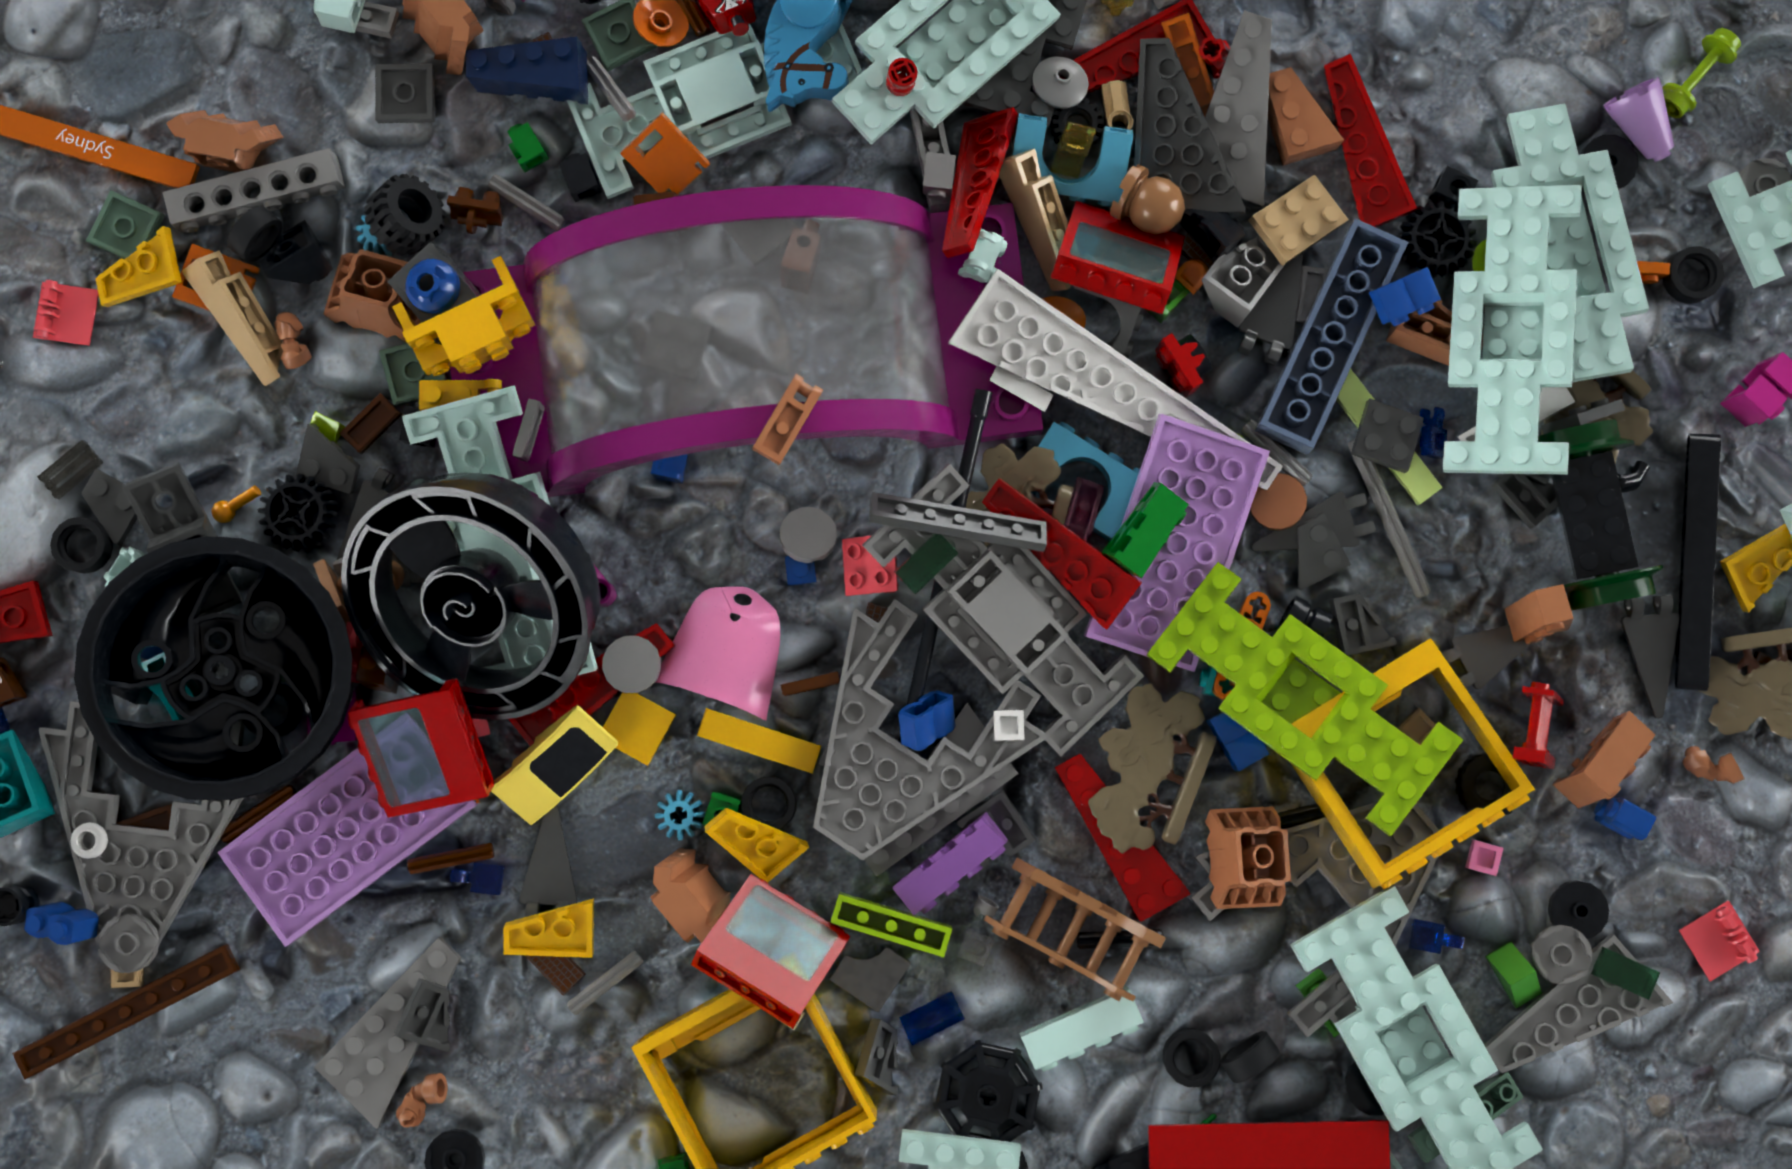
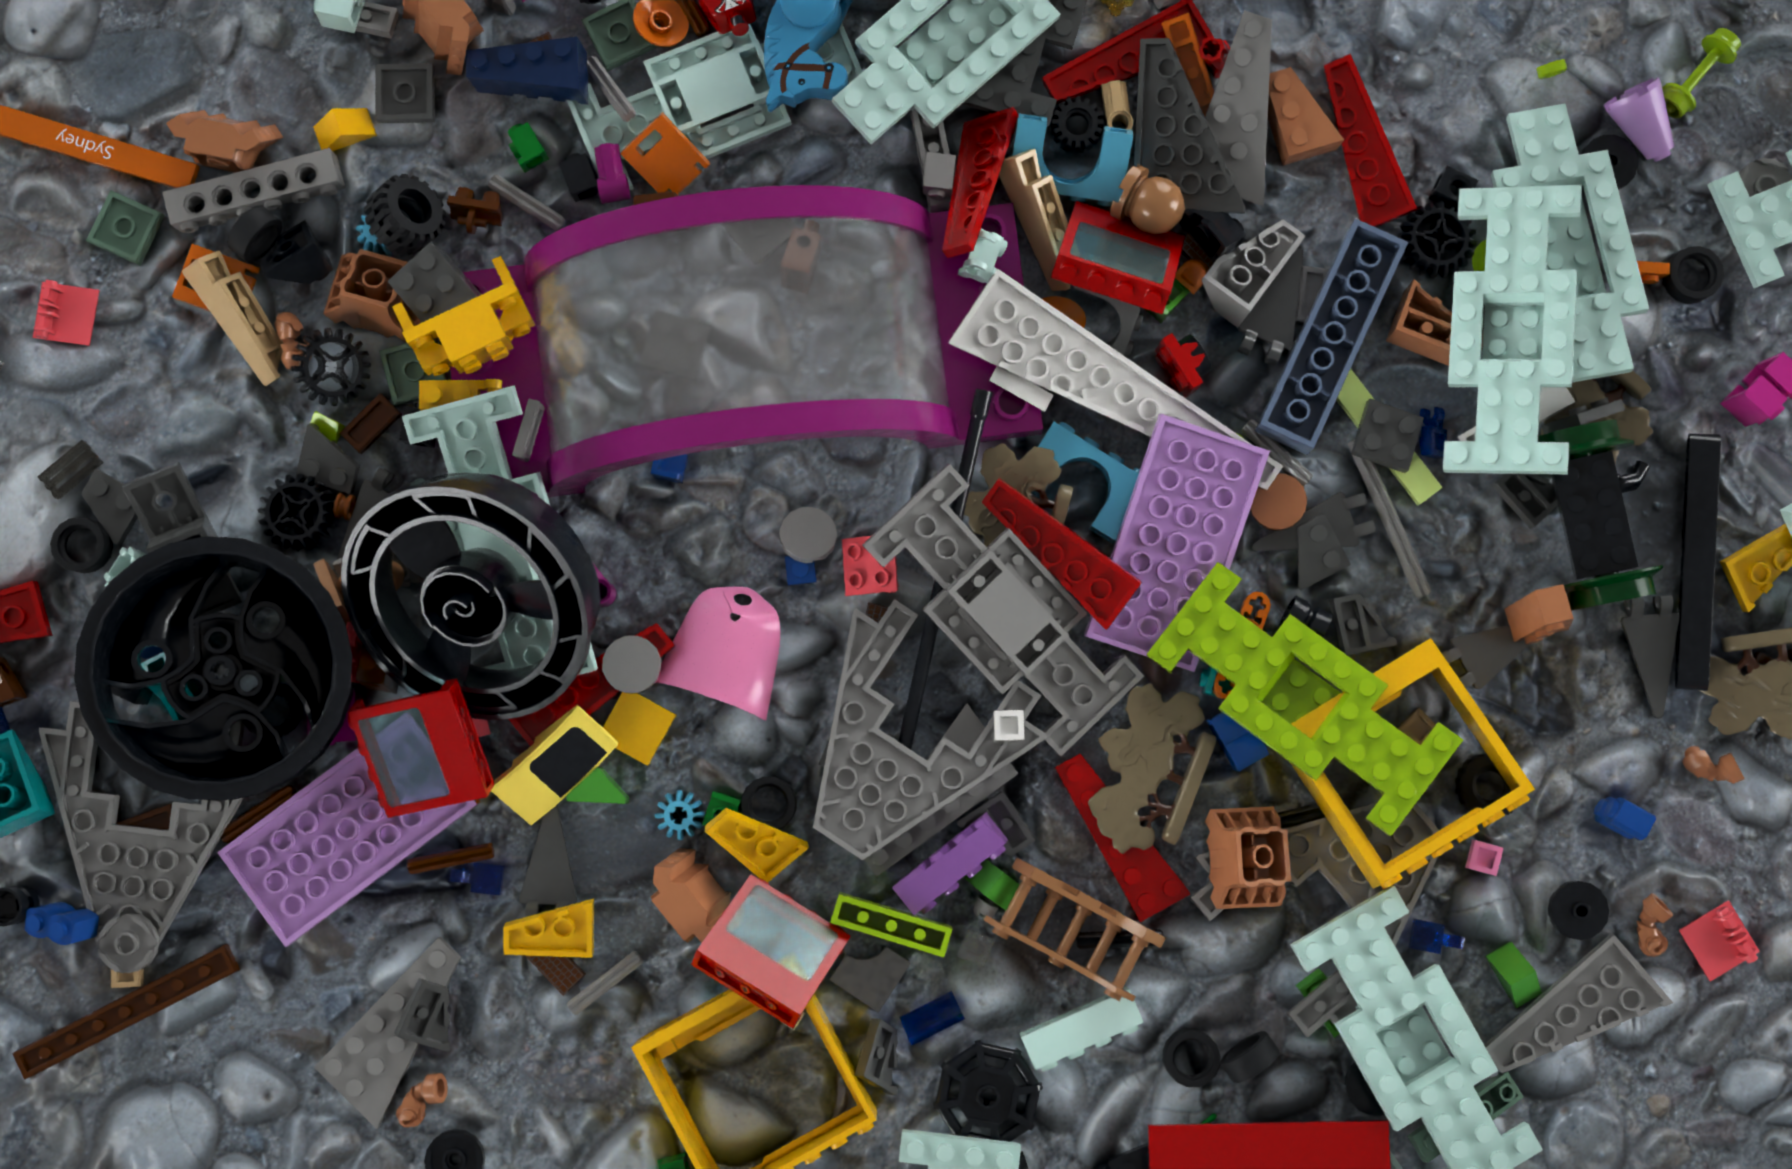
white piece [70,822,108,859] -> none
yellow wing [95,226,182,307] -> none
light orange bar [211,485,261,523] -> none
blue piece [405,259,460,314] -> none
yellow slope [697,708,822,774] -> none
nougat plate [752,373,823,465] -> none
reddish brown tile [780,671,840,696] -> none
dark grey plate [869,492,1047,552] -> none
red wheel [886,58,918,96] -> none
clear green tile [894,533,958,594] -> none
blue brick [898,690,956,751] -> none
light grey dish [1032,56,1089,109] -> none
clear yellow slope [1050,121,1096,179] -> none
clear pink brick [1064,477,1105,541] -> none
green wedge [1102,482,1189,578] -> none
tan plate [1248,174,1349,266] -> none
blue brick [1369,267,1441,327] -> none
red fence [1513,682,1564,770] -> none
light grey tile [1530,925,1593,985] -> none
nougat wedge [1552,711,1655,809] -> none
clear green tile [1591,947,1660,1000] -> none
none -> black gear [290,328,371,406]
none -> yellow slope [313,108,377,151]
none -> dark orange bush [333,493,356,521]
none -> bright green slope [566,767,629,804]
none -> magenta piece [594,143,631,204]
none -> bright green slope [963,859,1020,911]
none -> lime tile [1536,59,1567,79]
none -> nougat arm [1637,893,1673,957]

